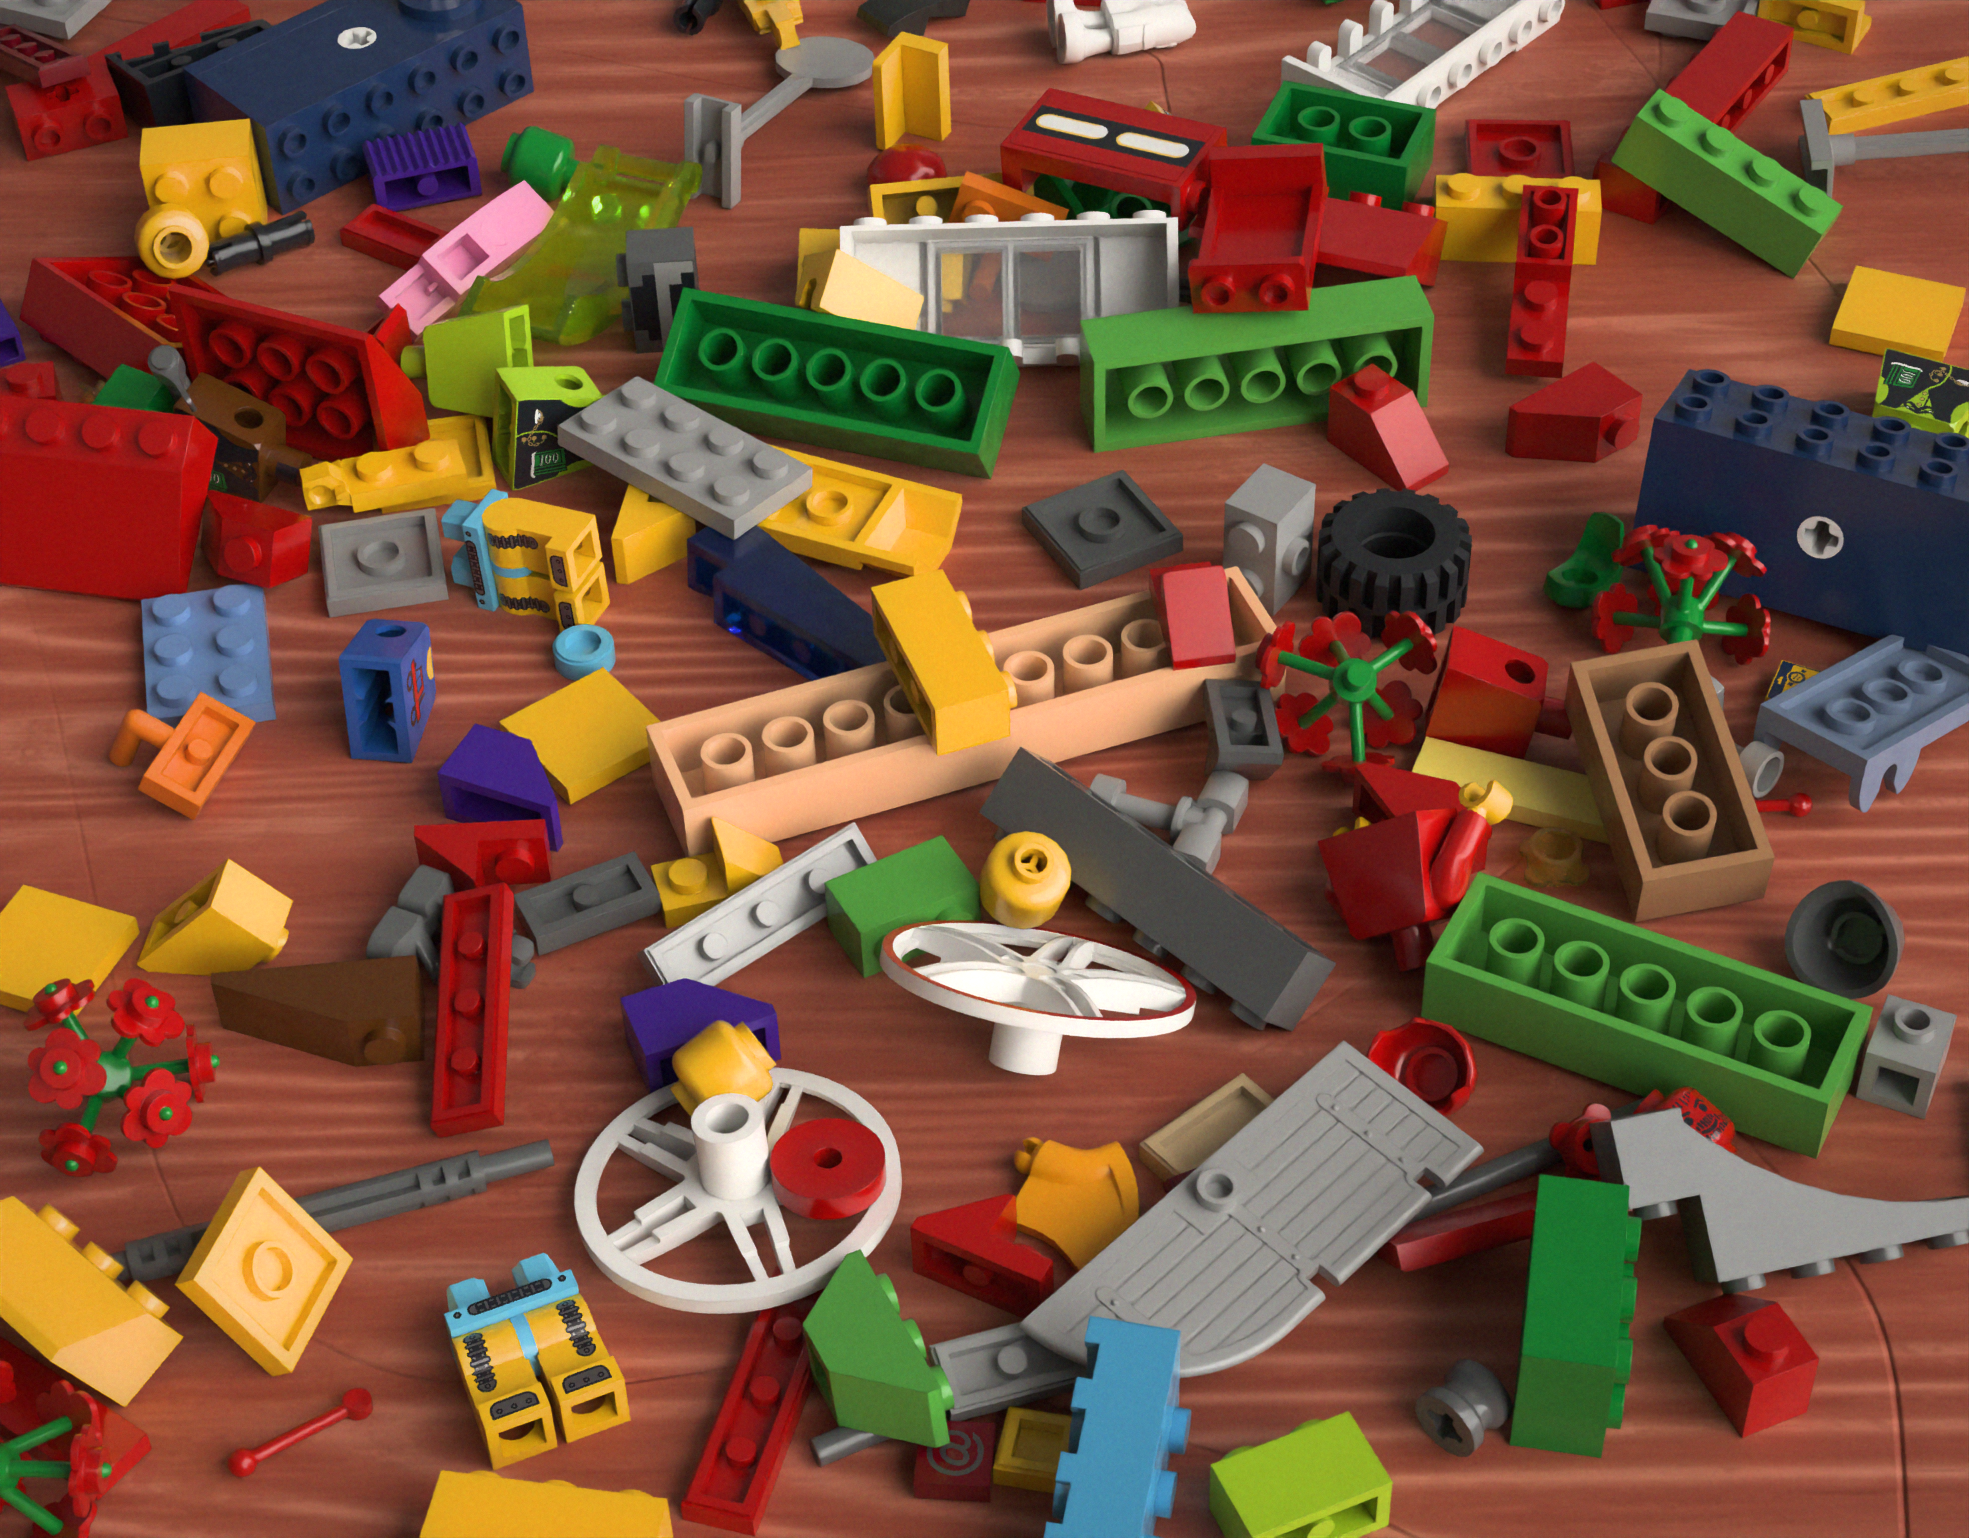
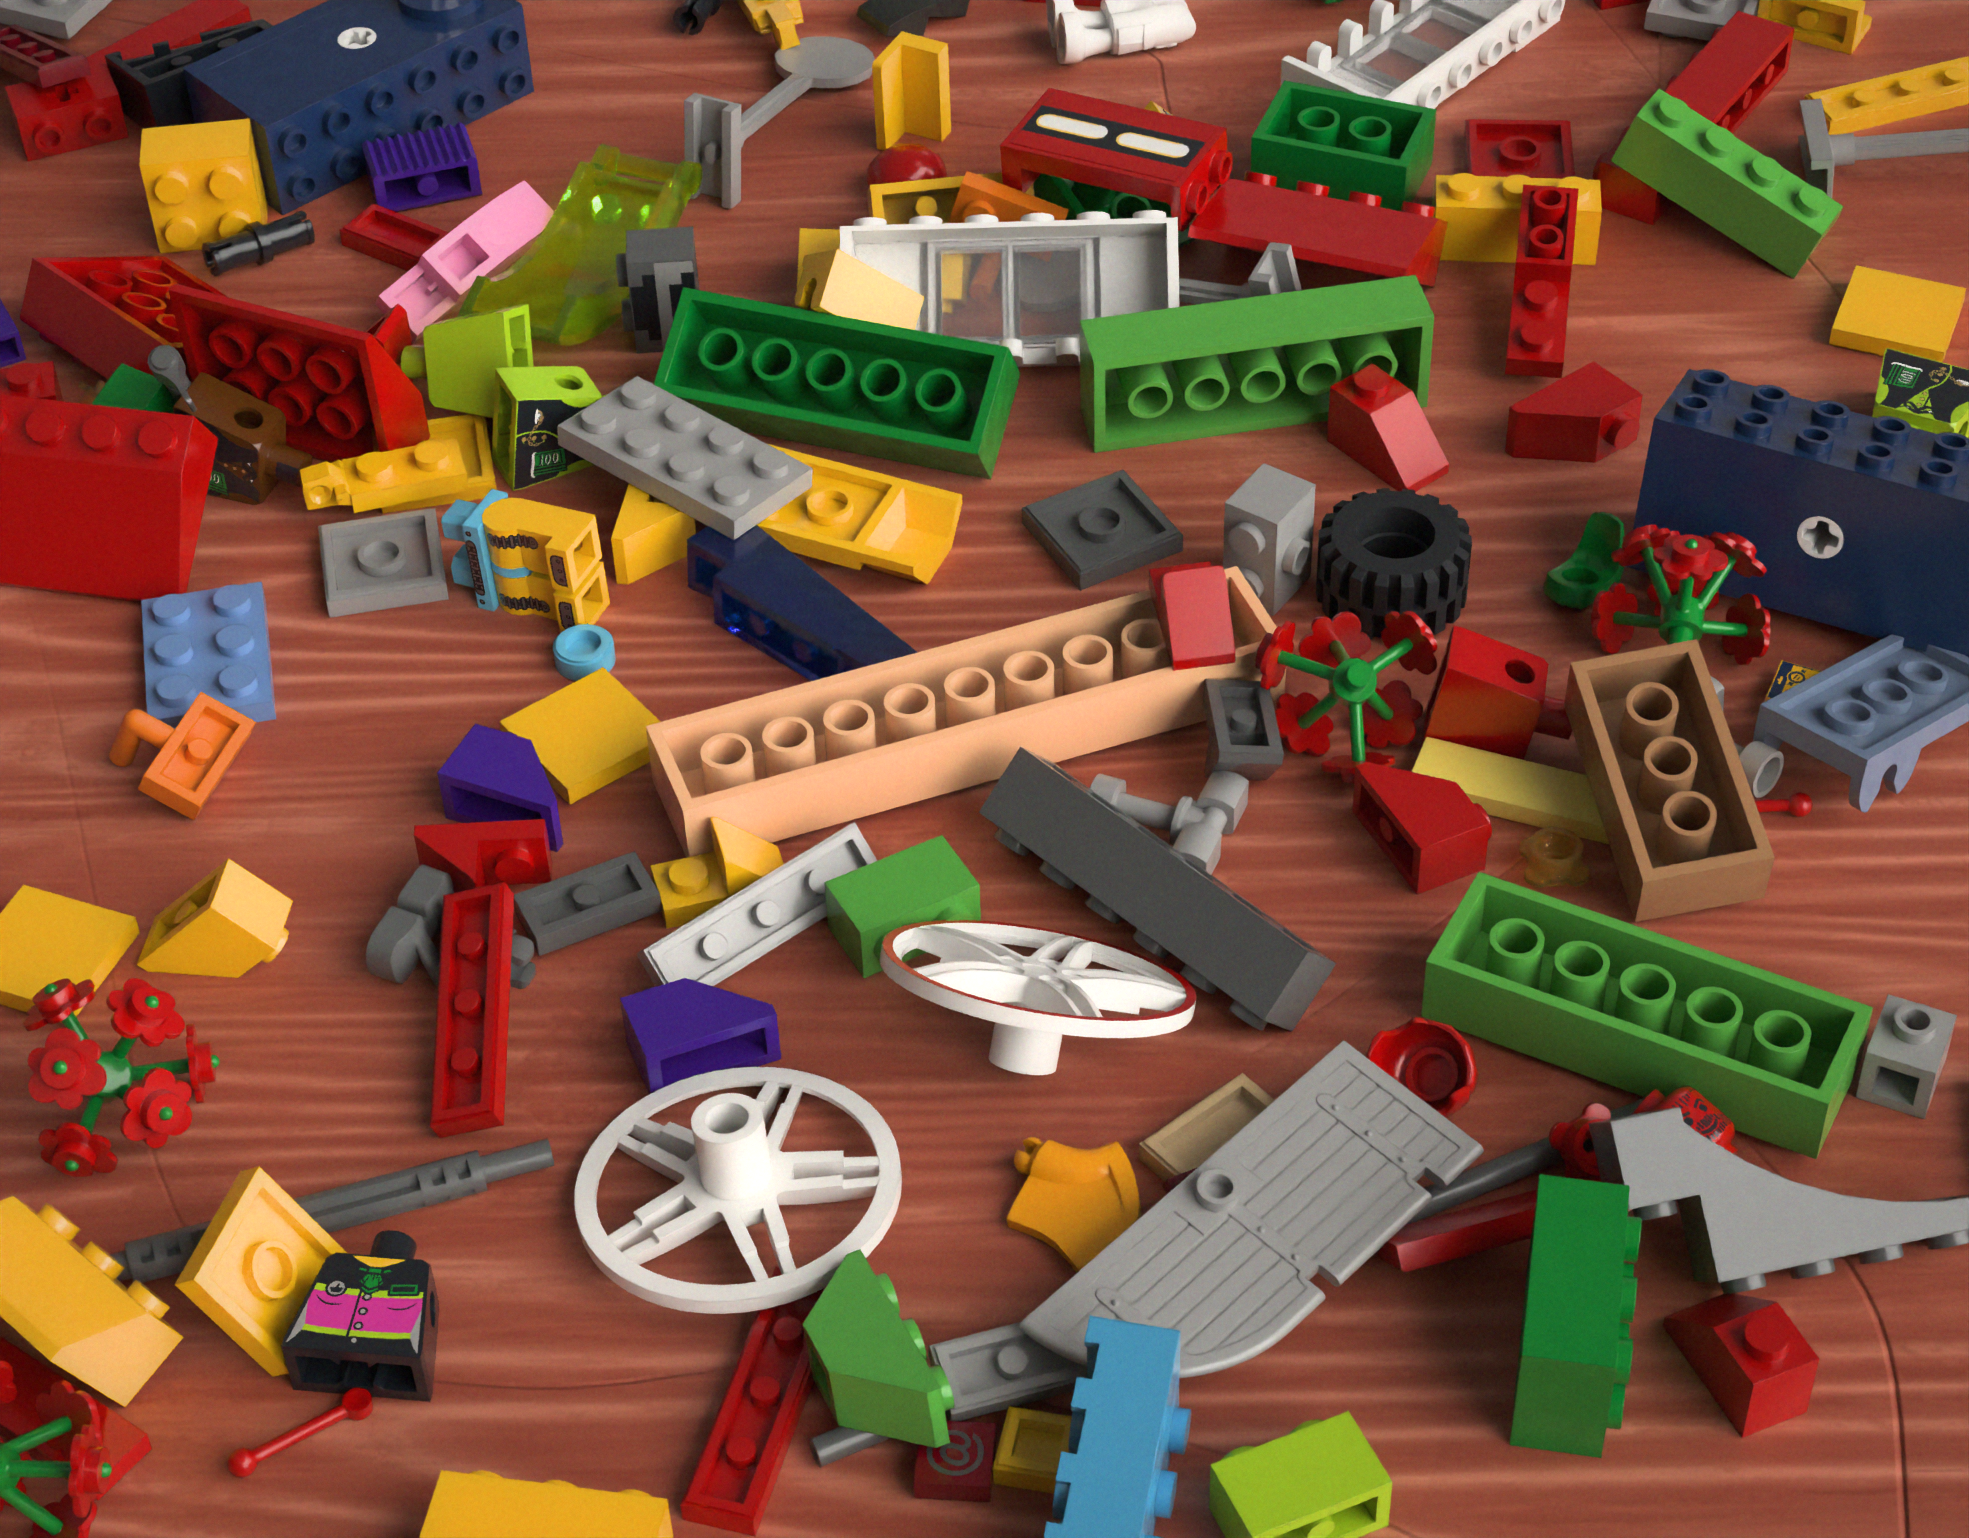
yellow head [134,203,209,279] -> none
red slope [200,489,313,589] -> none
reddish brown slope [211,955,425,1067] -> none
blue torso [338,619,436,763] -> none
hips [444,1253,630,1471] -> none
green head [500,126,583,202] -> none
yellow head [670,1020,777,1117] -> none
red piece [770,1118,886,1220] -> none
yellow brick [871,569,1017,757] -> none
red slope [910,1194,1054,1319] -> none
yellow head [979,831,1071,930] -> none
red panel [1188,143,1327,314] -> none
red torso [1318,780,1513,973] -> none
dark grey wheel [1415,1359,1513,1457] -> none
dark grey helmet [1785,880,1905,999] -> none
none -> black torso [281,1230,439,1402]

